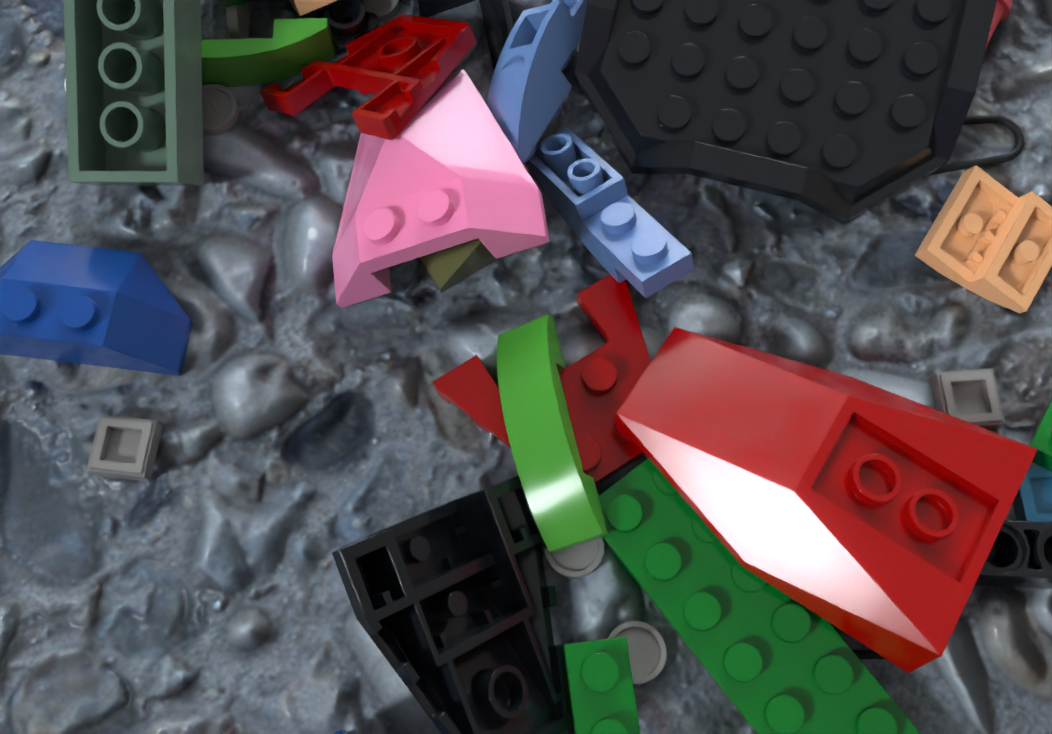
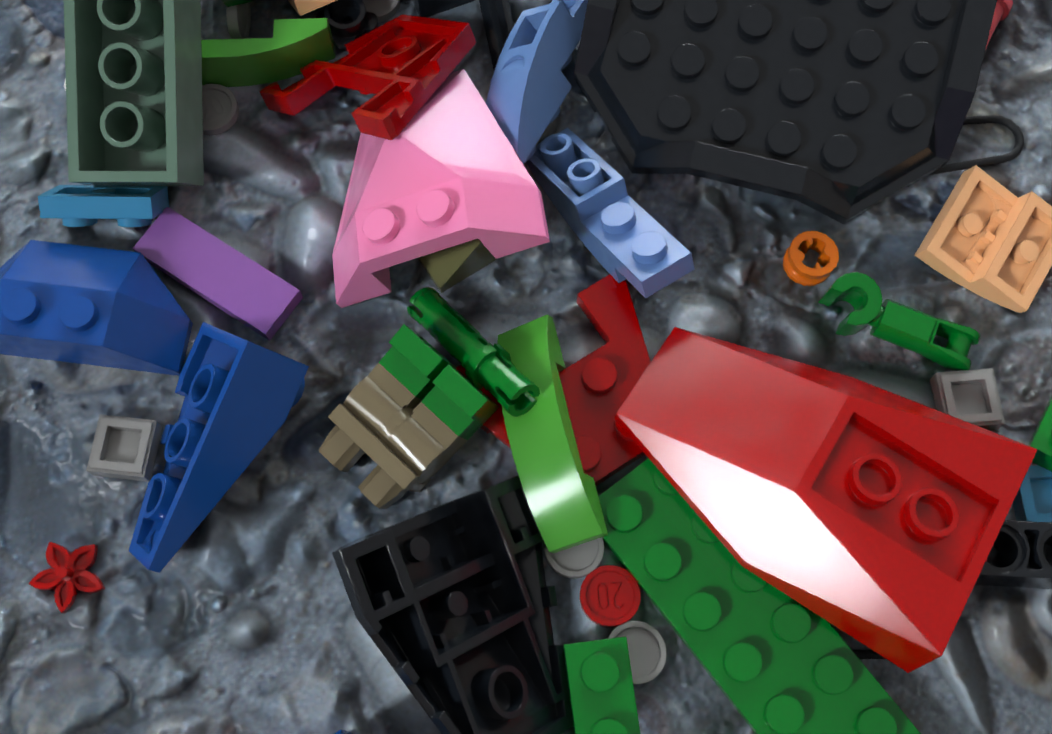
none -> red plant [29,542,105,614]
none -> dark azure plate [38,185,169,227]
none -> blue wedge [129,322,309,573]
none -> medium lavender tile [132,206,303,341]
none -> dark tan hips [319,324,499,509]
none -> green pin [407,287,540,417]
none -> red piece [579,565,641,628]
none -> orange bush [783,231,839,286]
none -> green piece [818,272,981,371]

